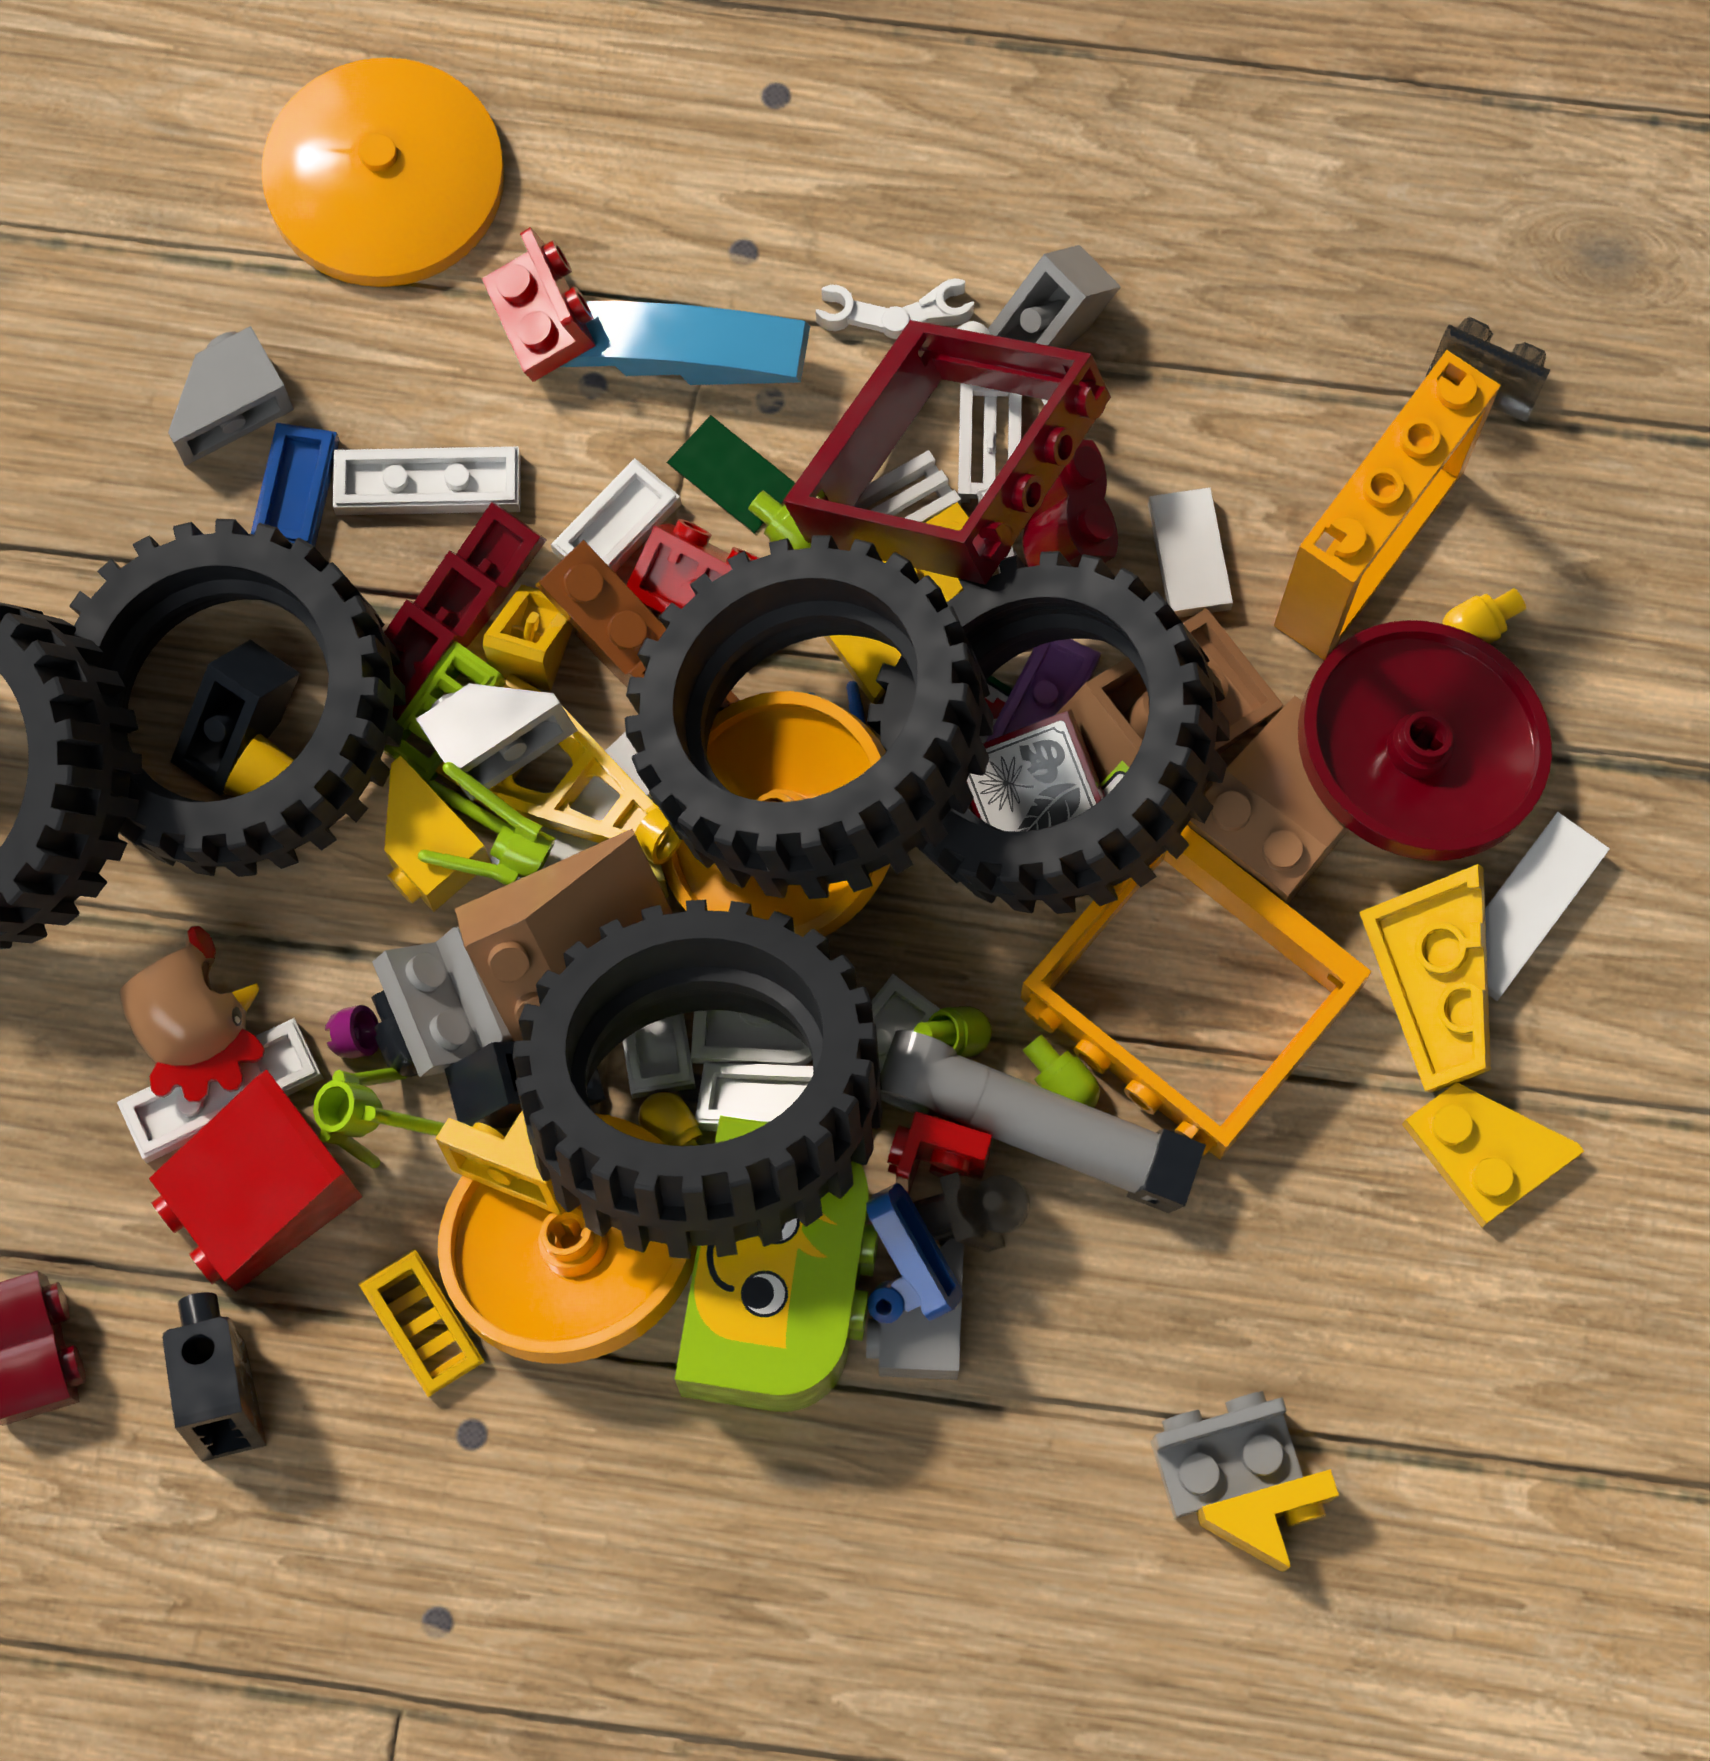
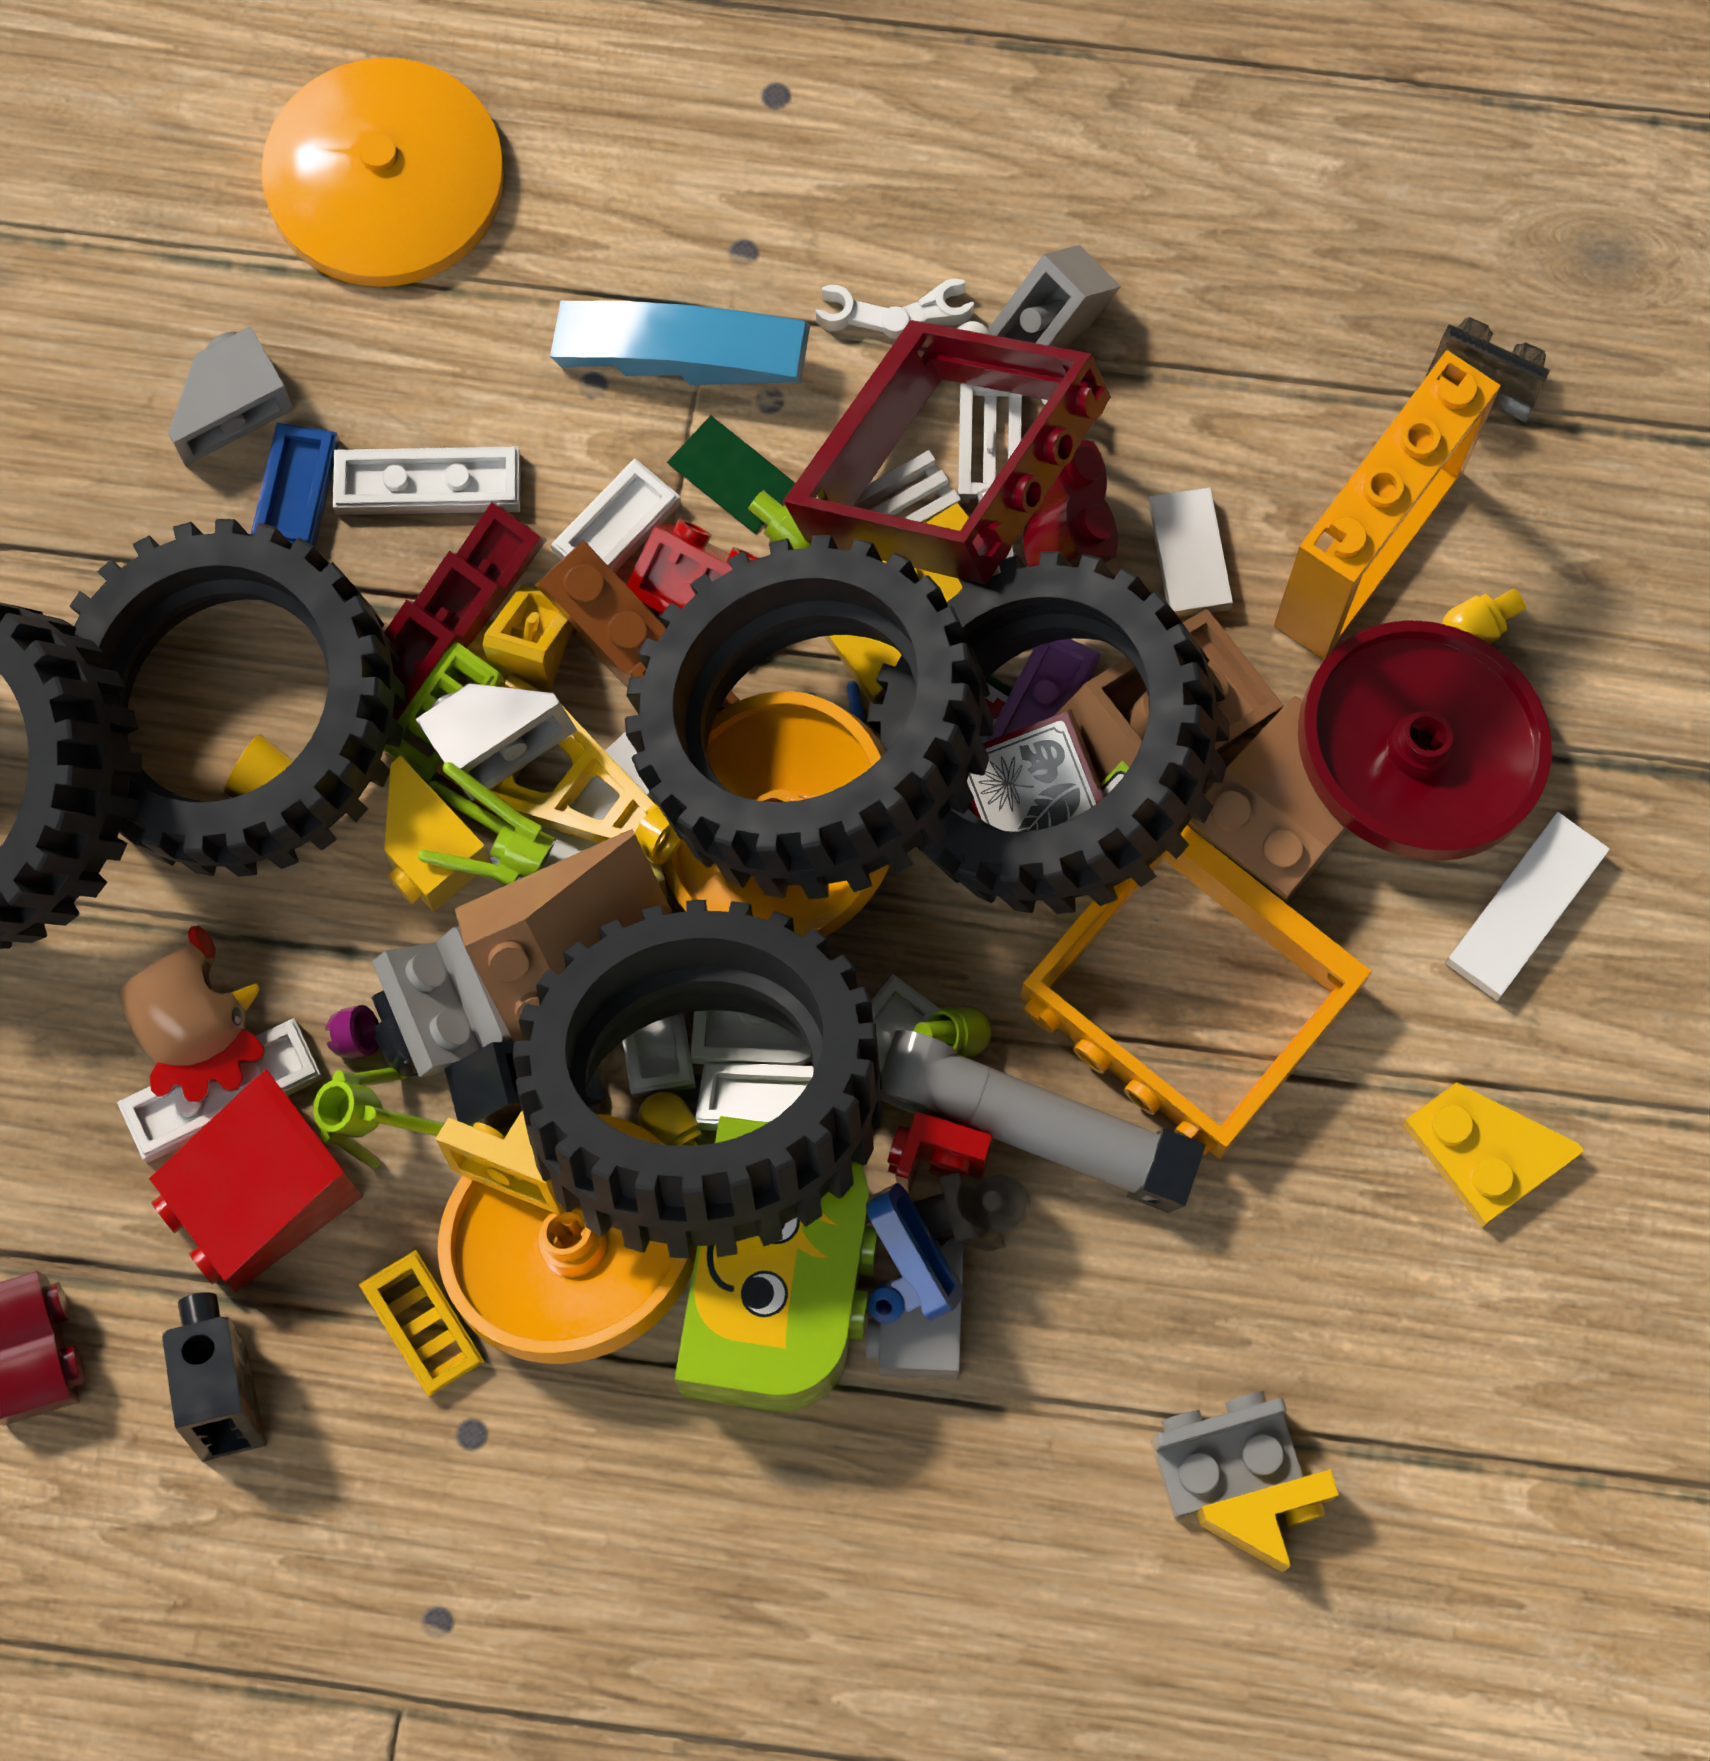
black slope [170,639,300,796] -> none
bracket [482,227,596,382] -> none
lime cylinder [1022,1034,1100,1108] -> none
yellow wing [1359,864,1491,1093] -> none

